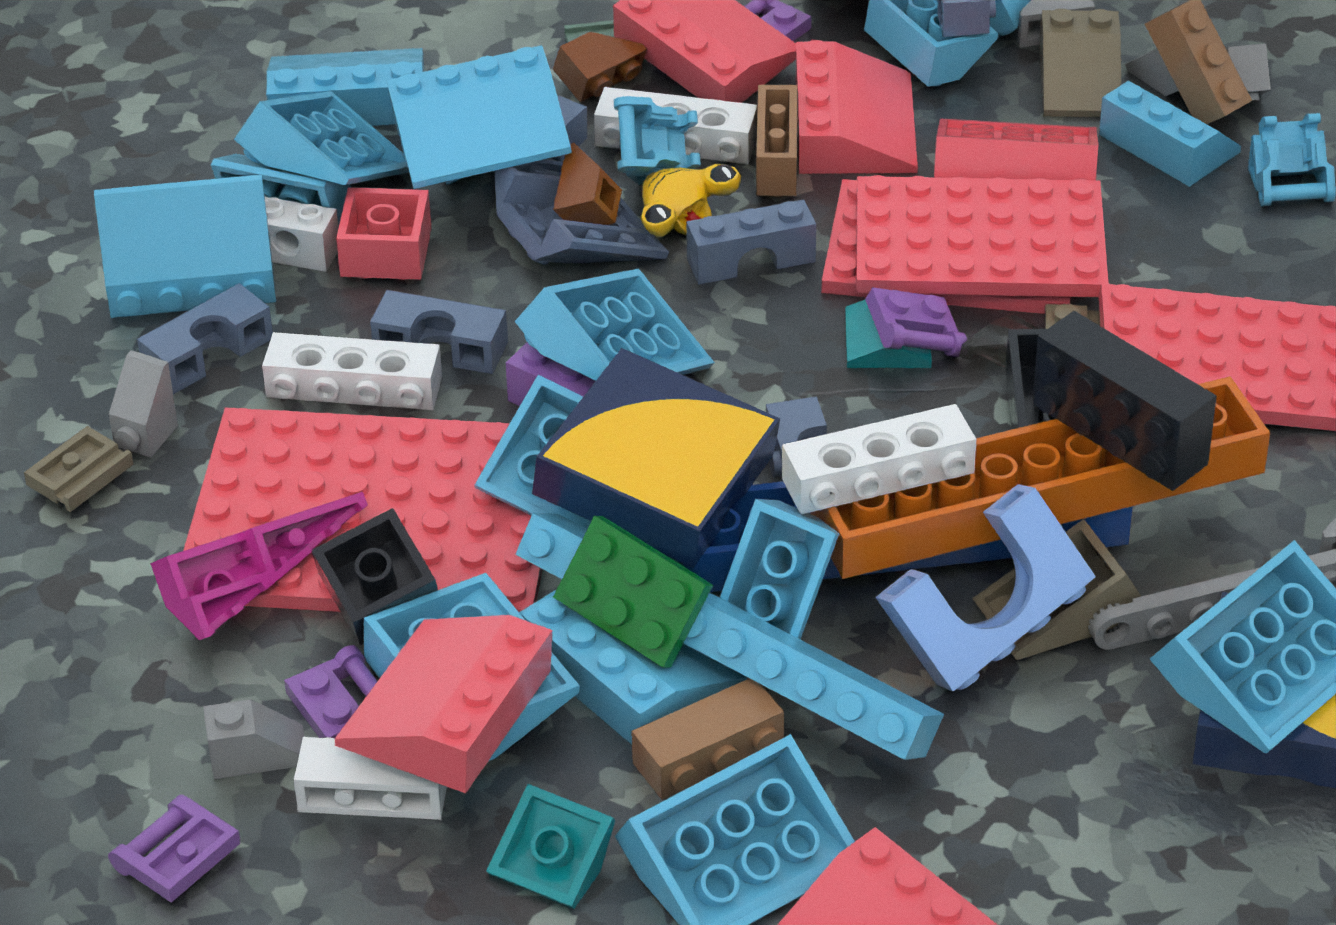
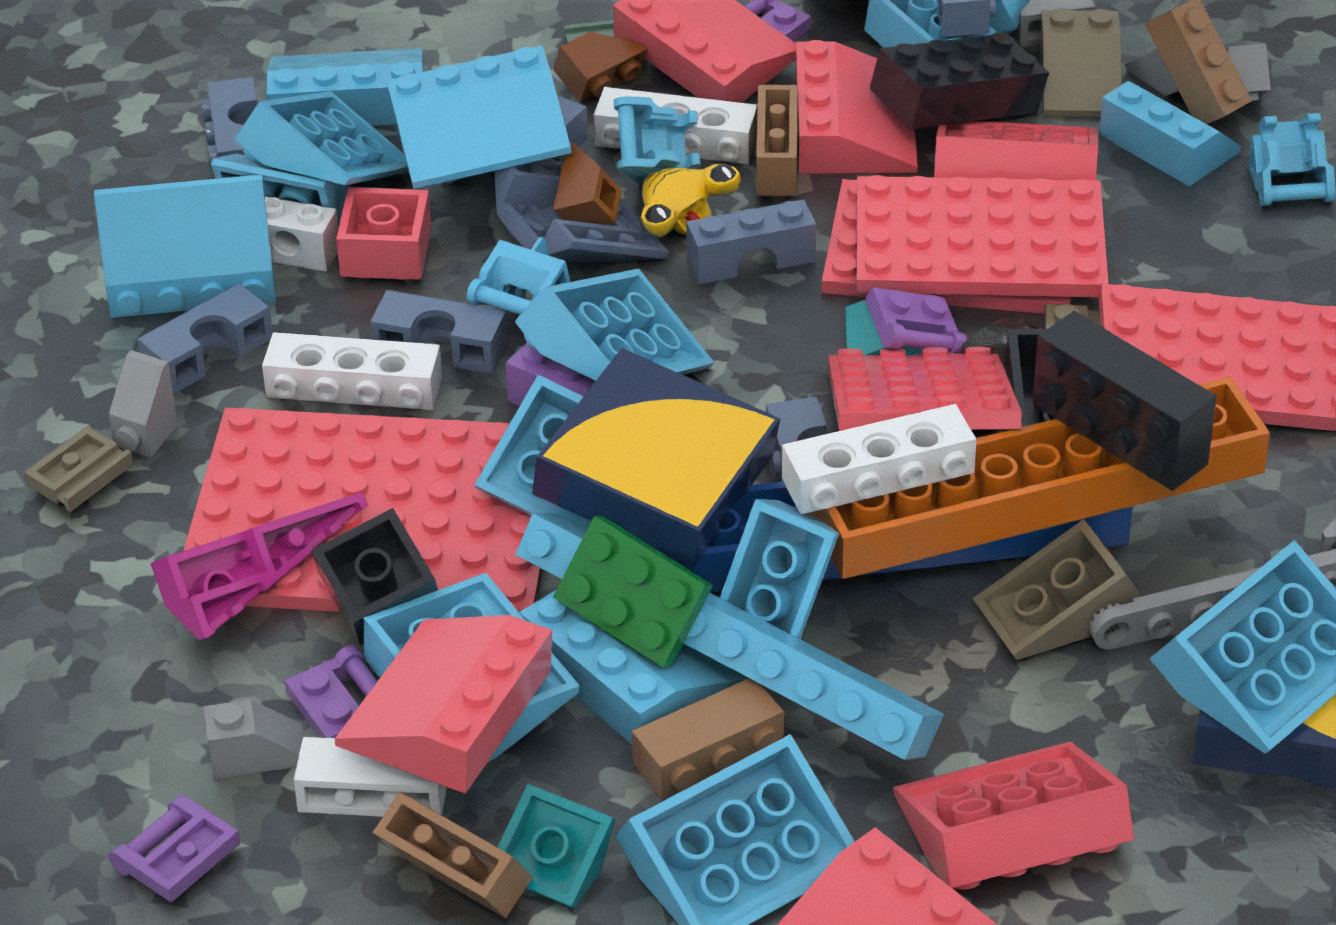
light blue arch [875,484,1096,692] -> none
none -> sand blue arch [201,77,257,169]
none -> medium nougat brick [372,792,533,919]
none -> medium azure piece [467,237,571,315]
none -> coral plate [828,347,1022,431]
none -> black brick [869,32,1049,129]
none -> coral slope [893,741,1134,890]

